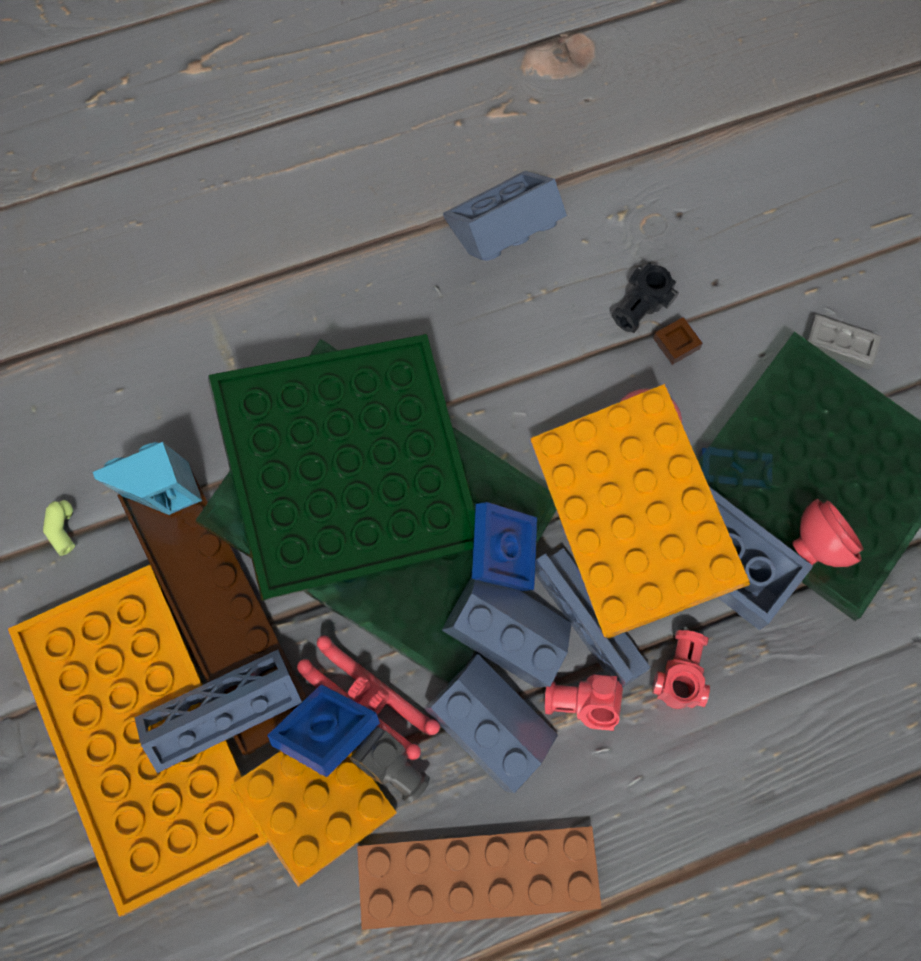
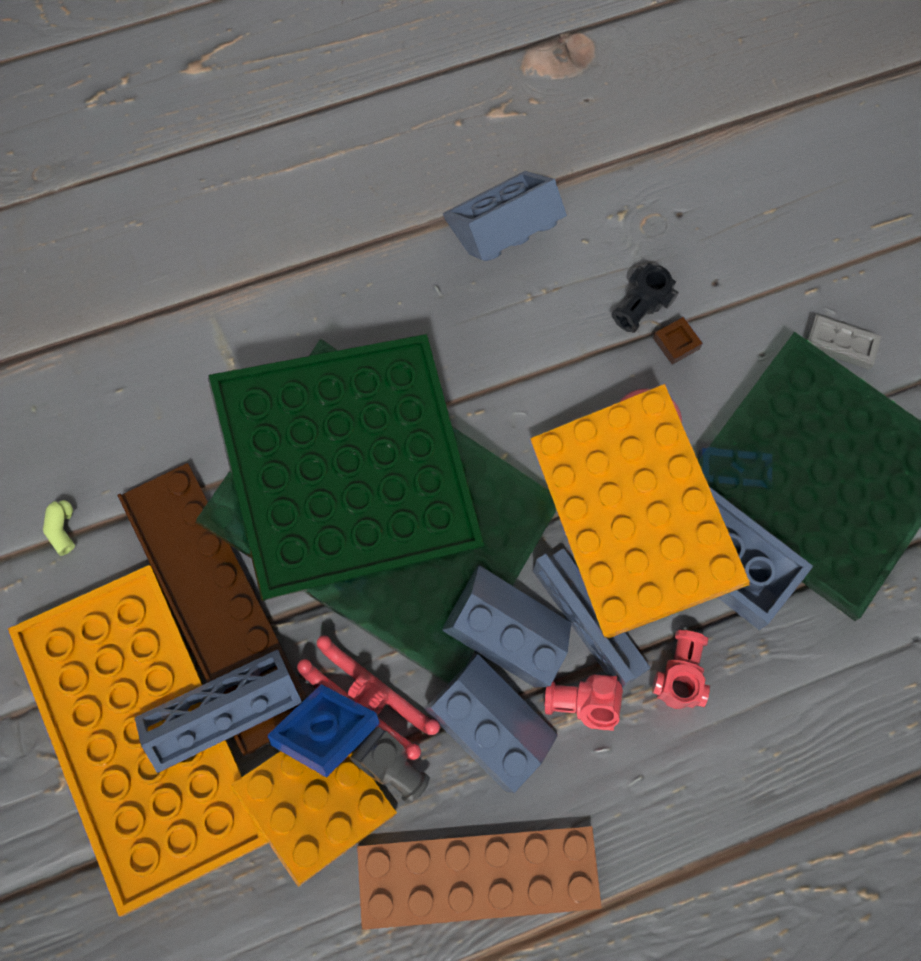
medium azure slope [93,442,202,515] -> none
blue plate [472,502,537,591] -> none
coral piece [792,499,863,567] -> none

